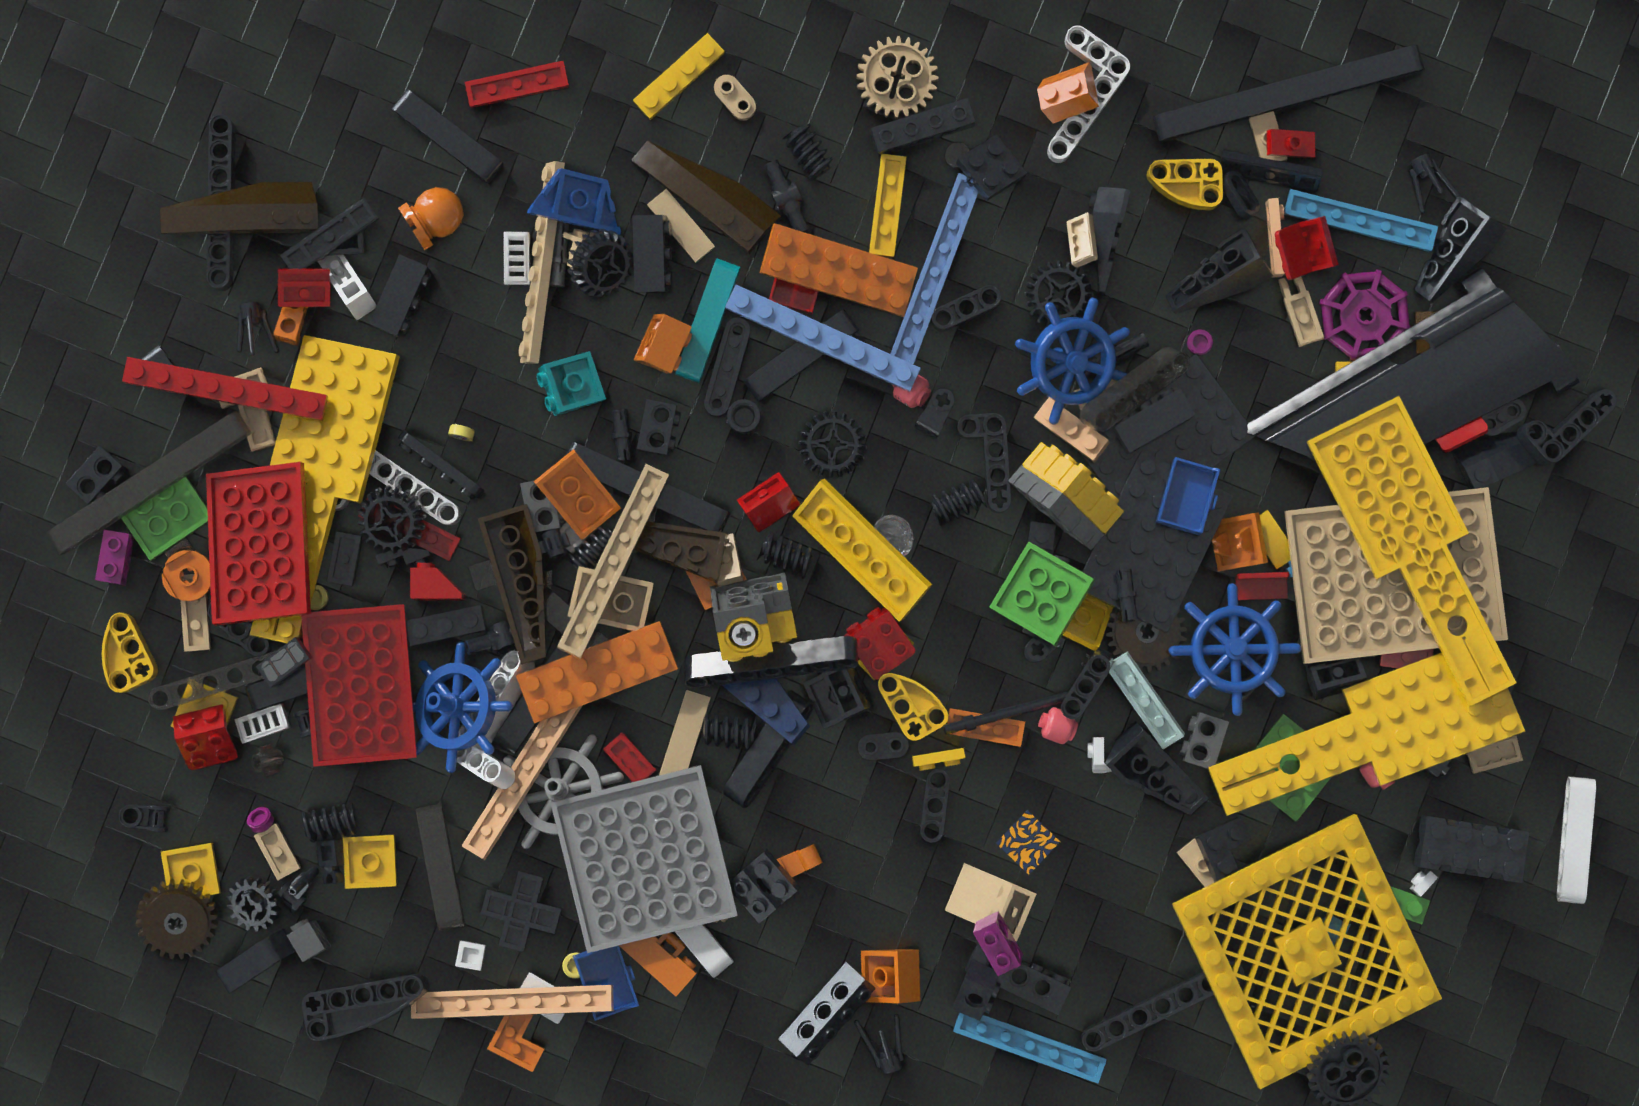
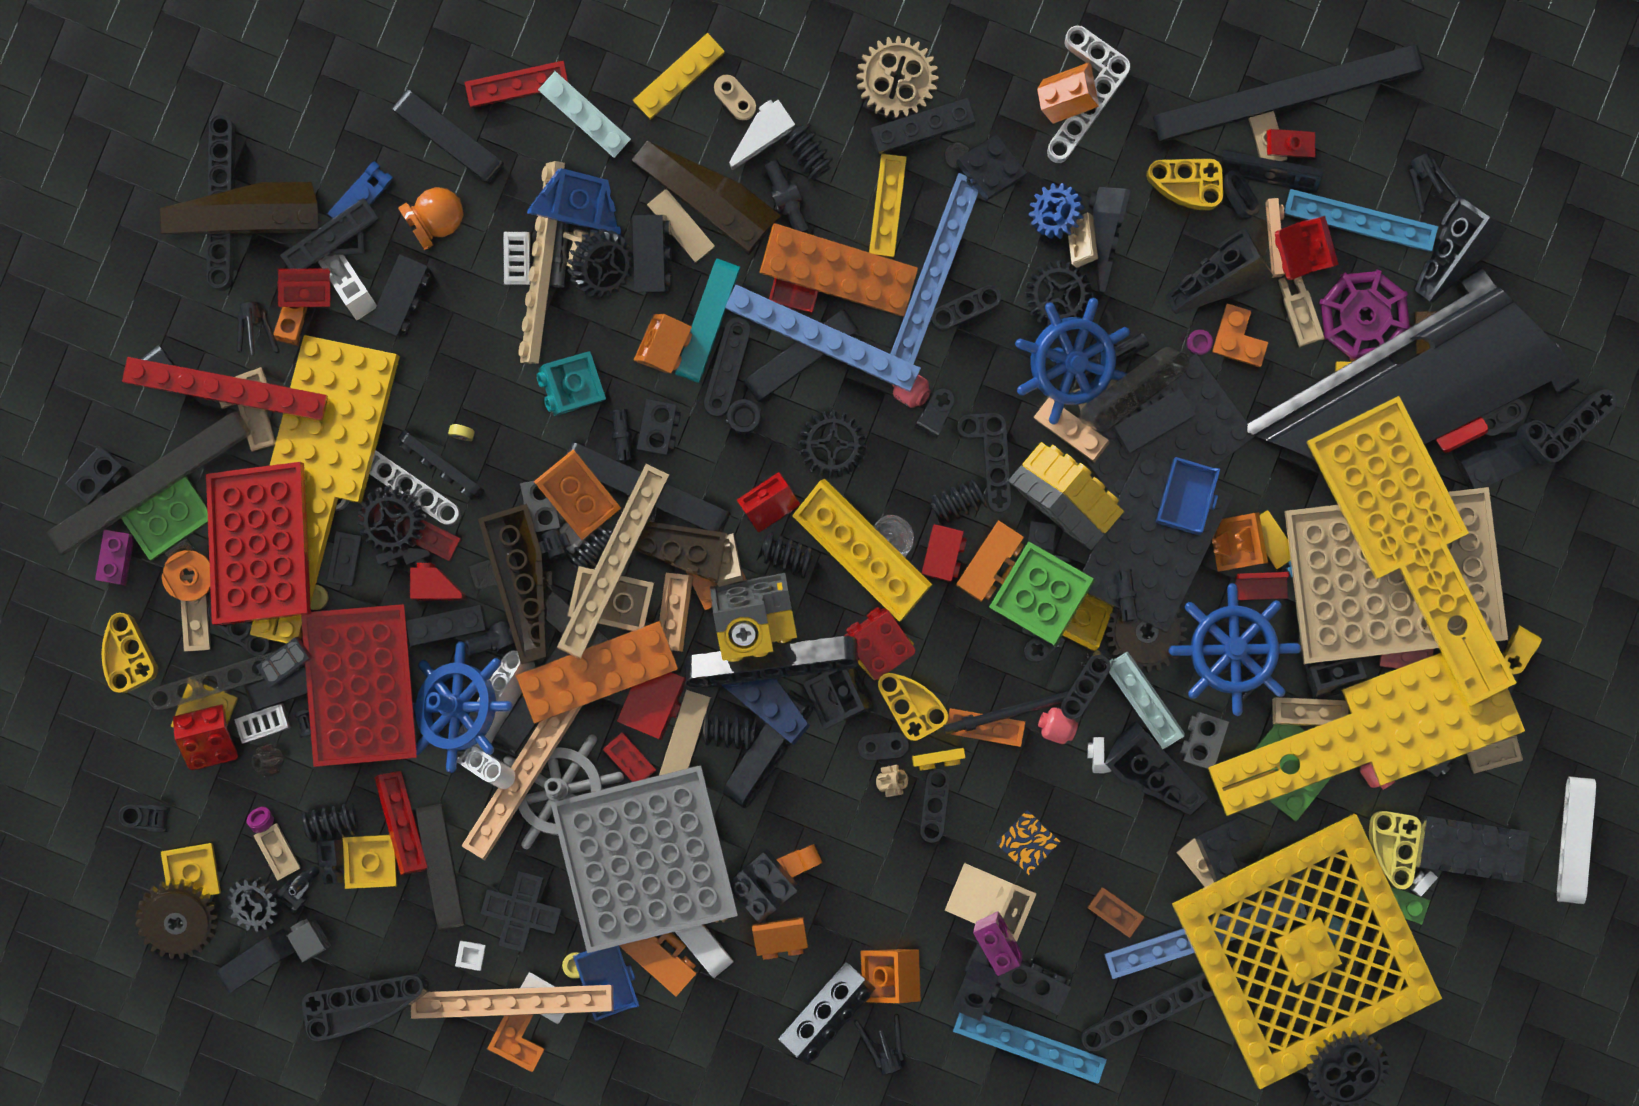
none -> blue plate [327,161,394,218]
none -> red plate [375,771,428,875]
none -> light aqua plate [538,71,631,158]
none -> red container [617,672,685,740]
none -> light nougat plate [659,573,693,652]
none -> white slope [729,100,795,170]
none -> orange slope [752,917,808,960]
none -> tan gear [876,765,908,797]
none -> red brick [921,524,967,582]
none -> orange piece [956,520,1024,602]
none -> blue gear [1029,183,1085,239]
none -> dark orange plate [1087,887,1144,938]
none -> medium blue plate [1104,892,1307,979]
none -> orange plate [1212,304,1268,367]
none -> tan plate [1272,697,1349,726]
none -> light yellow beam [1369,811,1422,889]
none -> yellow piece [1502,625,1542,675]

